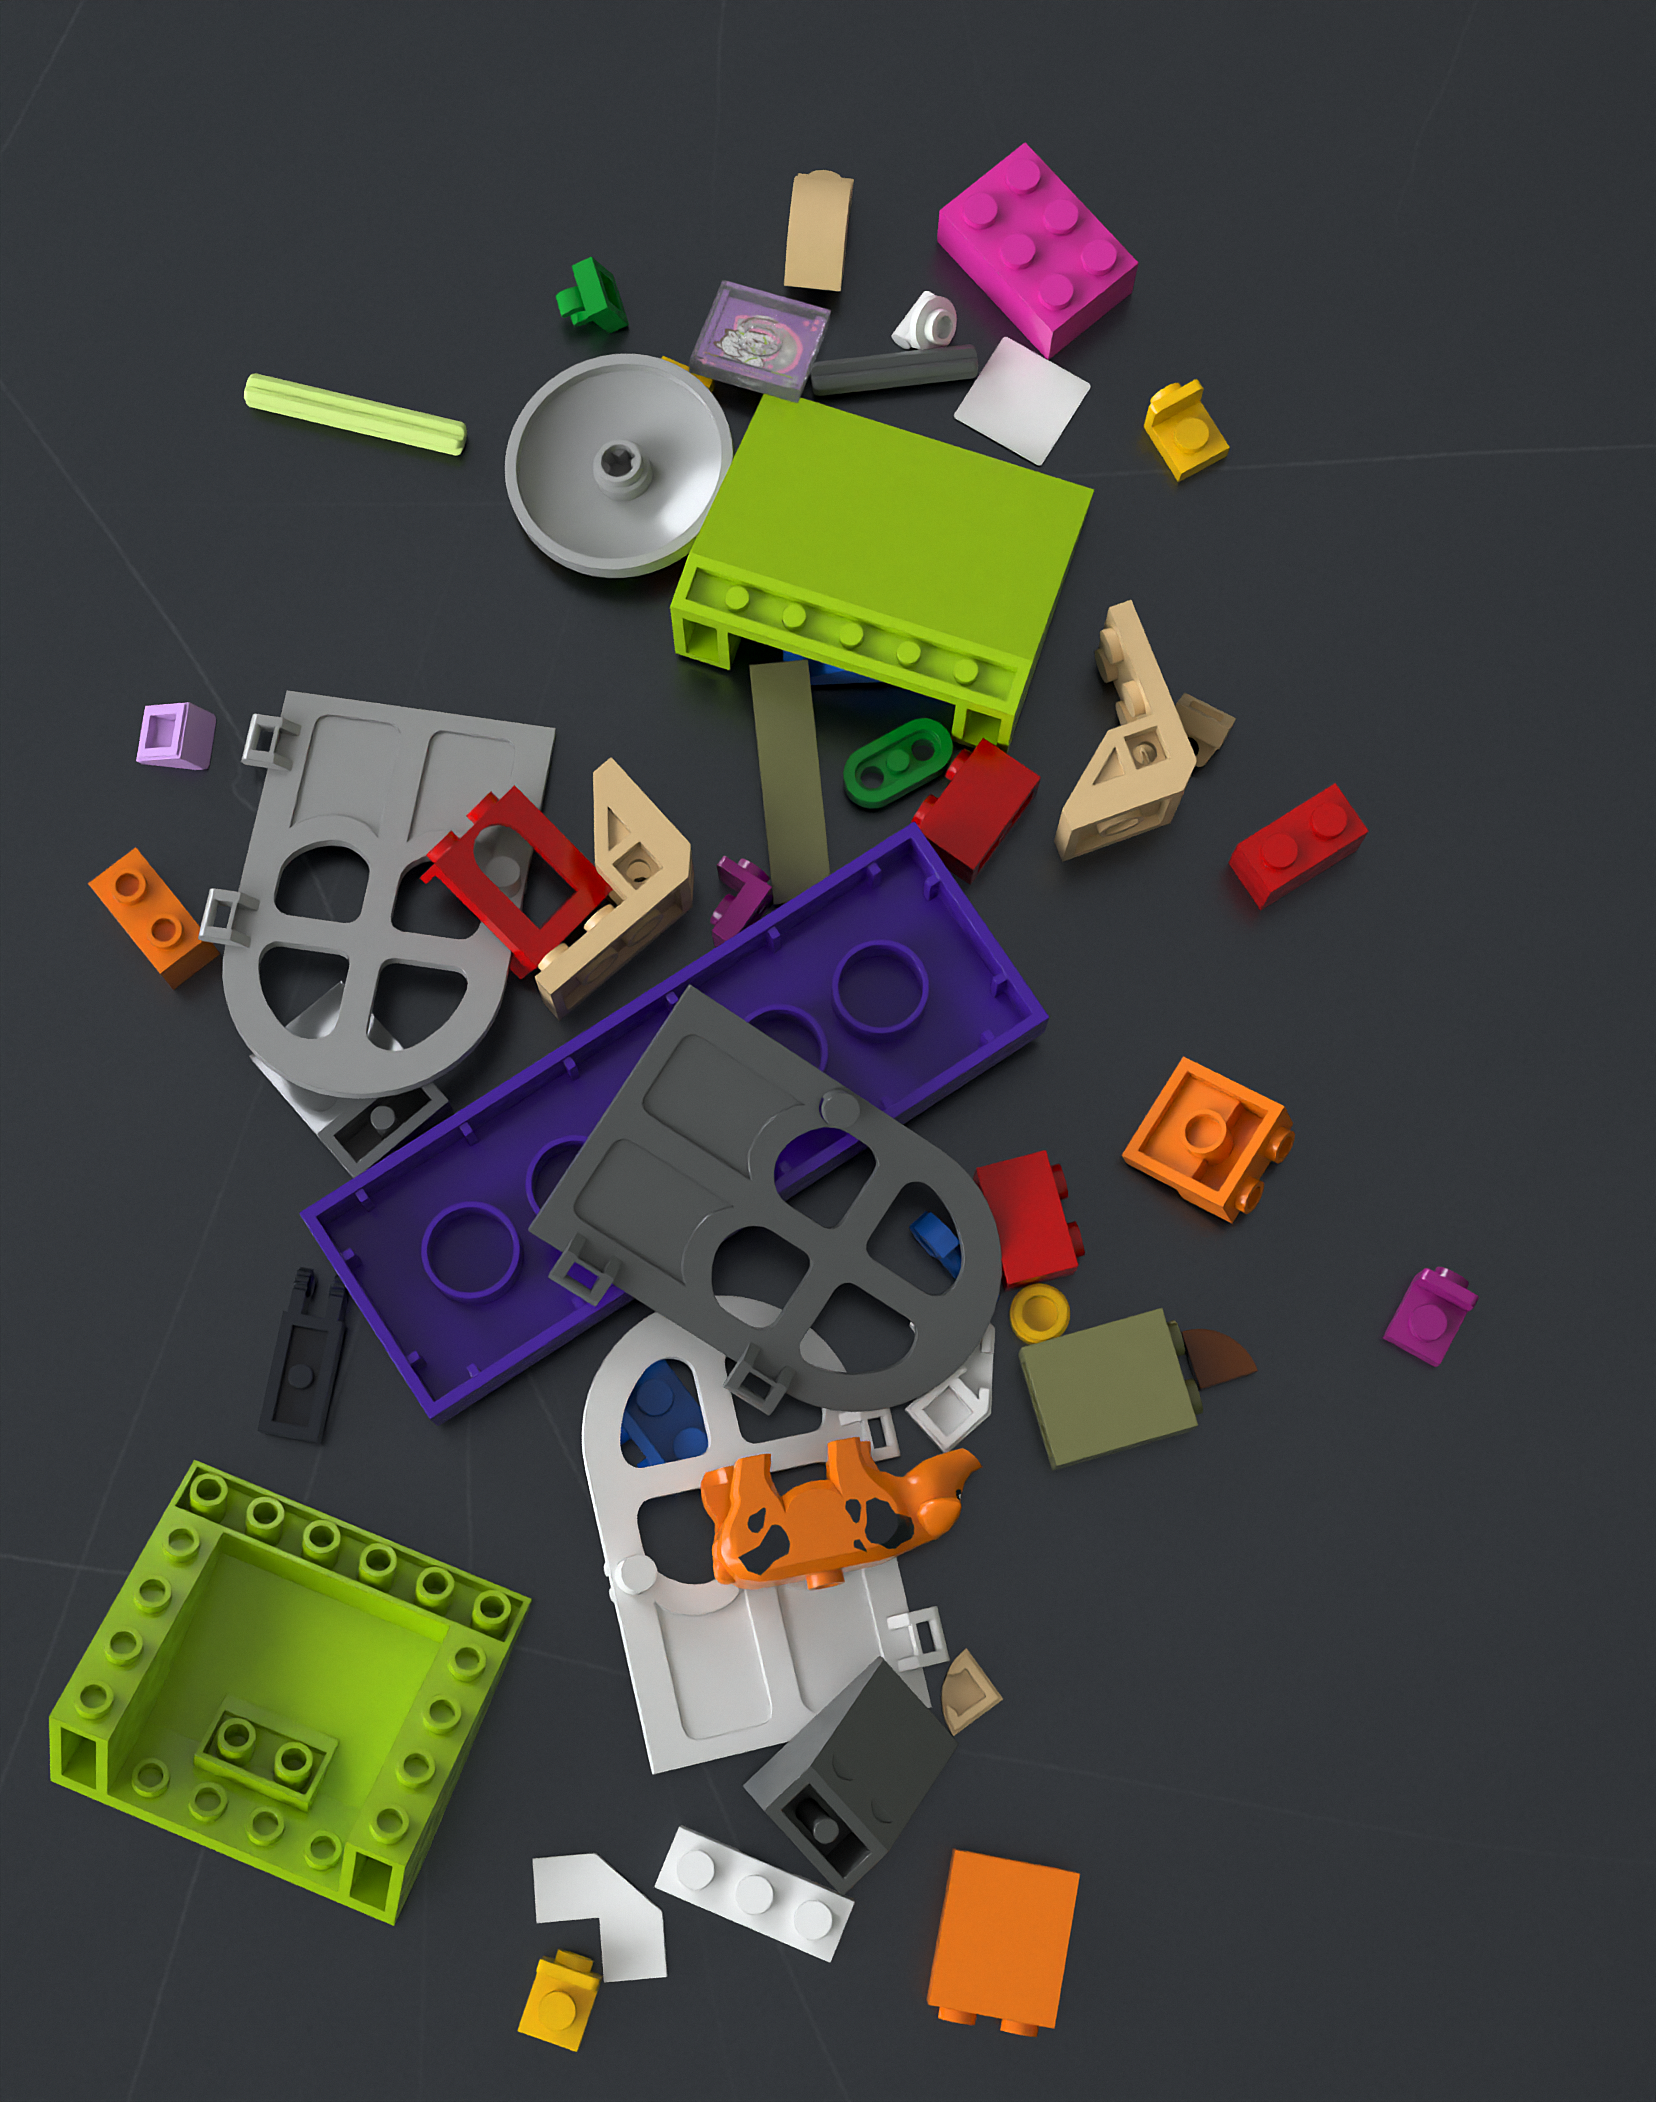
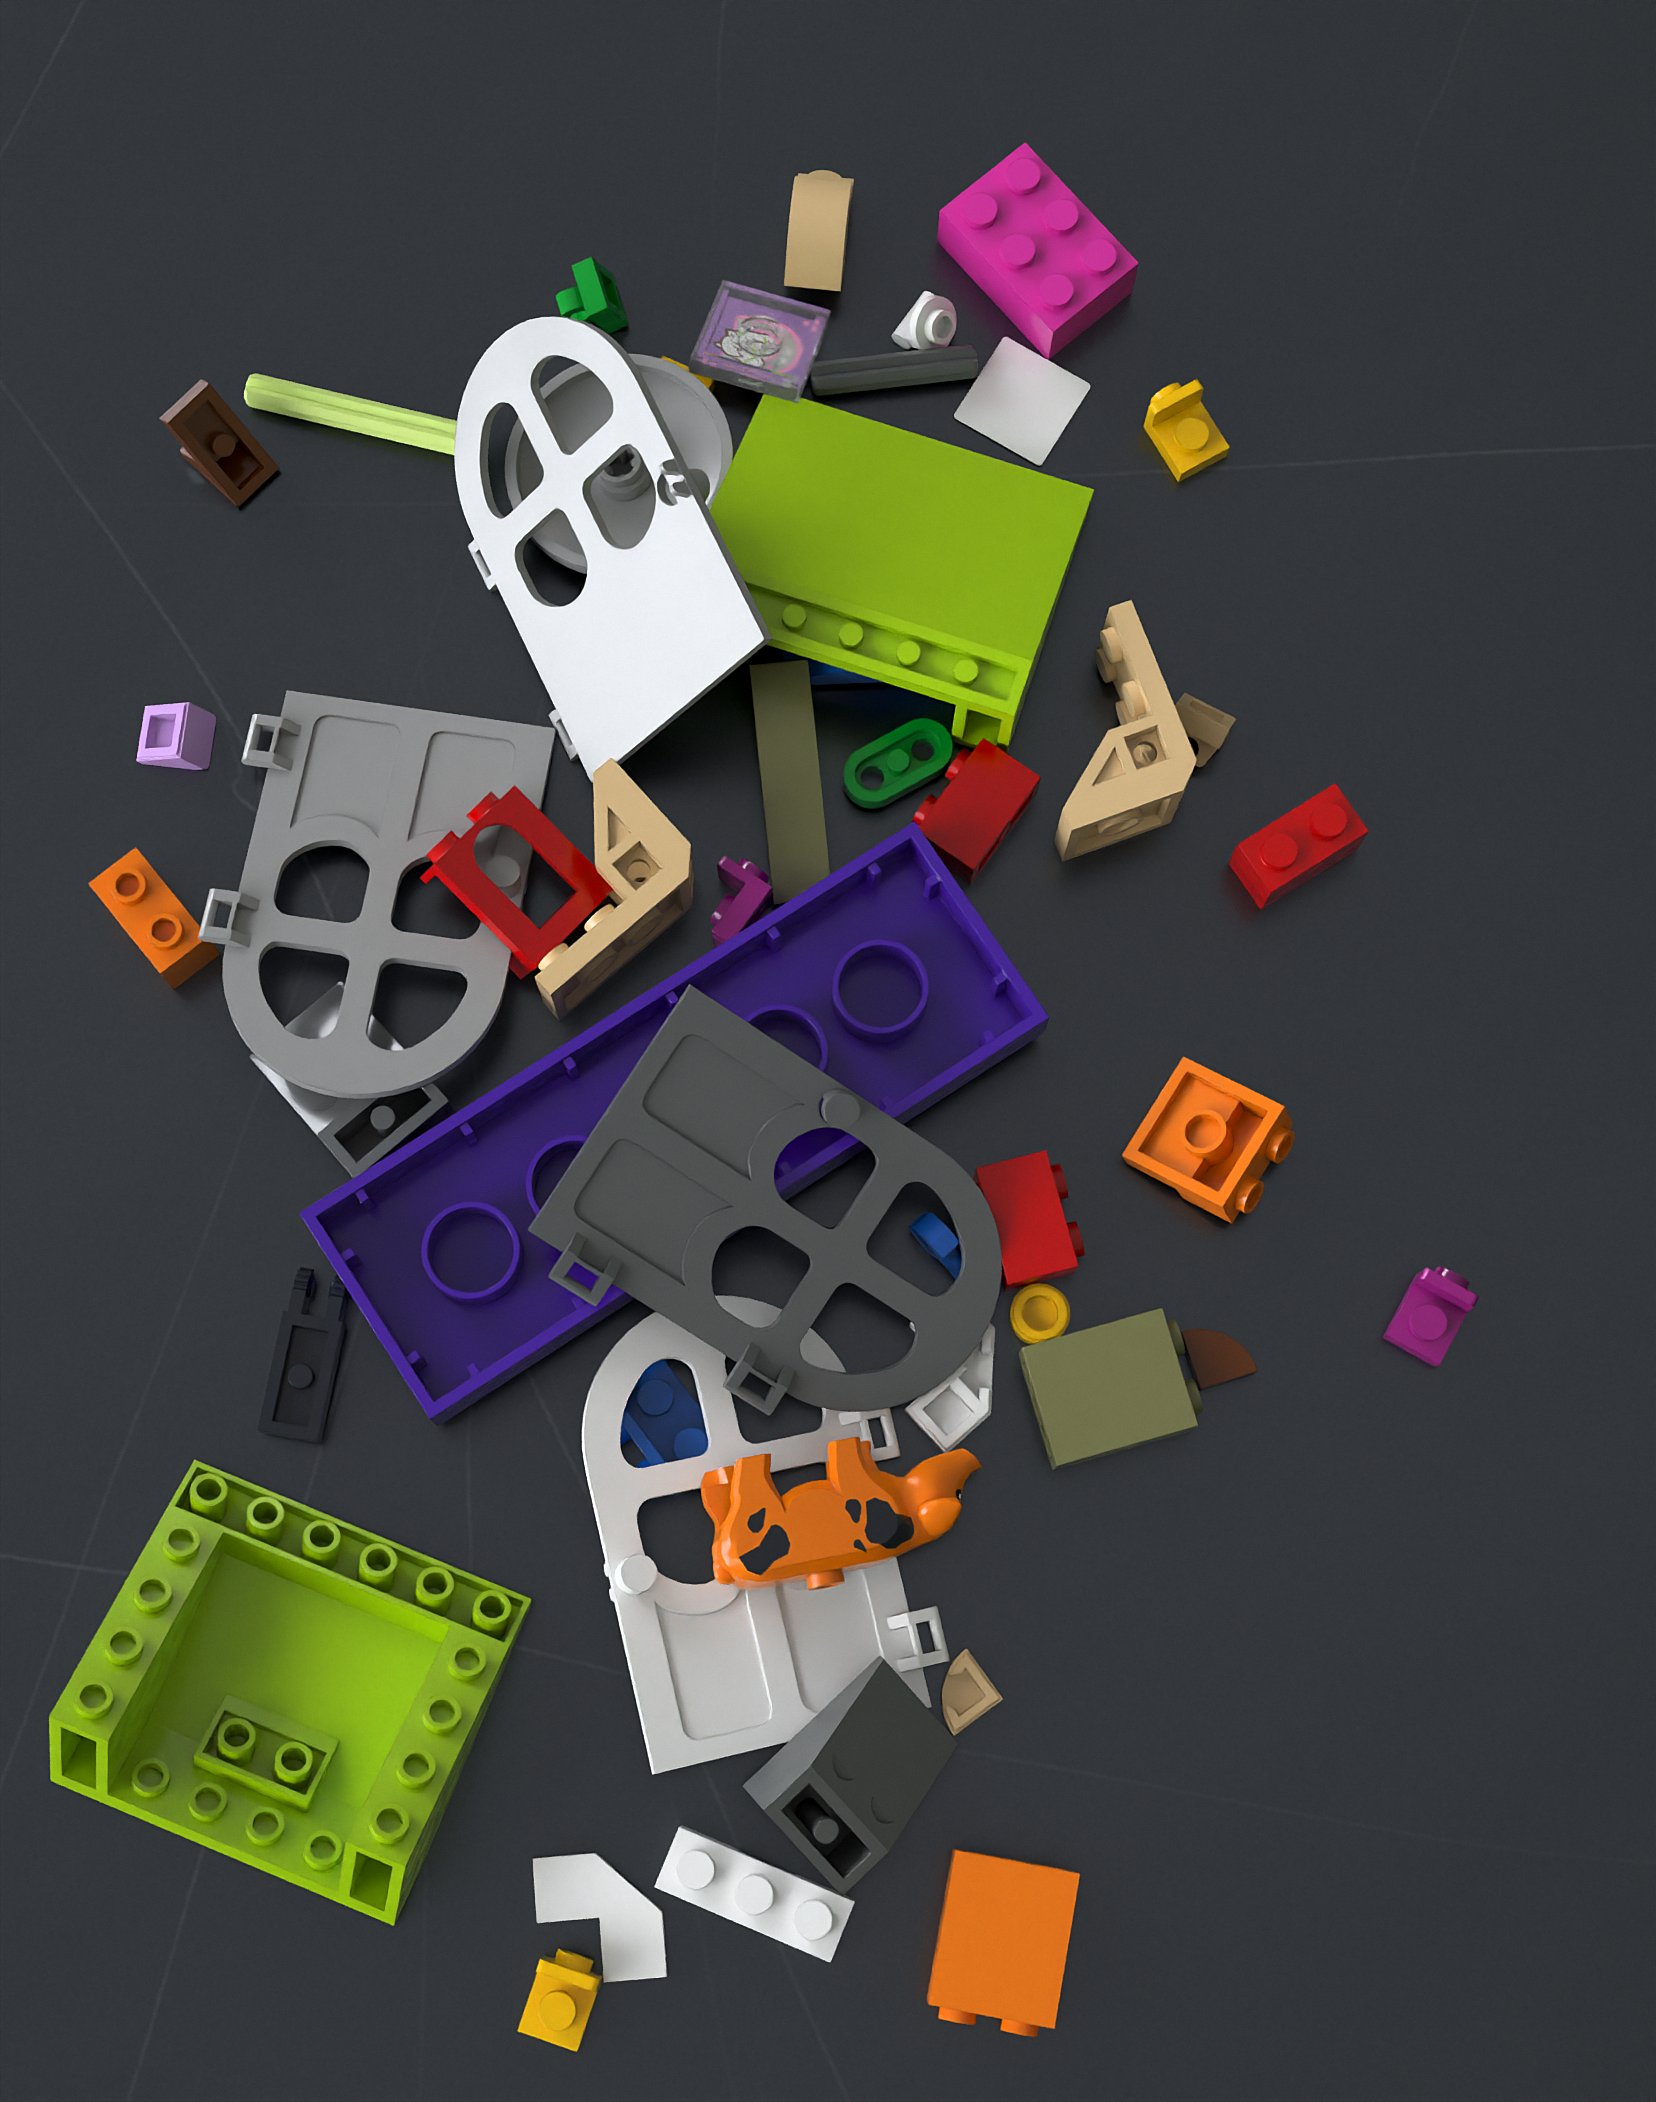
none -> reddish brown slope [159,379,279,507]
none -> door [454,317,773,783]

